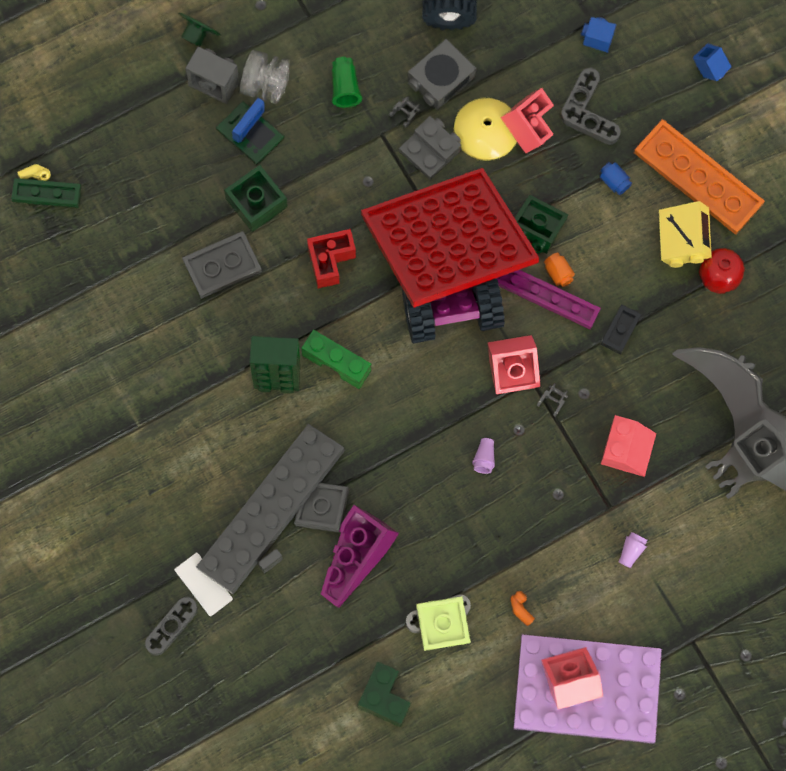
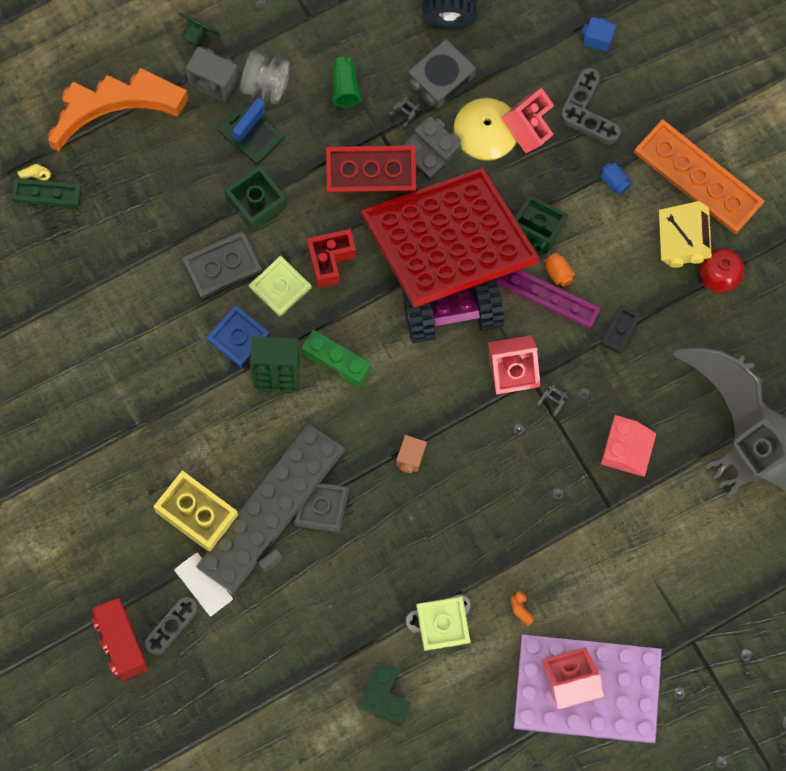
magenta wedge [321,505,399,608] -> none
lavender cone [472,438,495,474] -> none
lavender cone [619,532,647,568] -> none
blue brick [693,44,731,81] -> none
none -> orange arch [48,68,188,152]
none -> red brick [91,598,149,681]
none -> light yellow brick [153,471,238,552]
none -> blue plate [206,305,270,368]
none -> yellowish green tile [249,256,312,317]
none -> red brick [326,146,416,193]
none -> nougat brick [396,435,427,473]

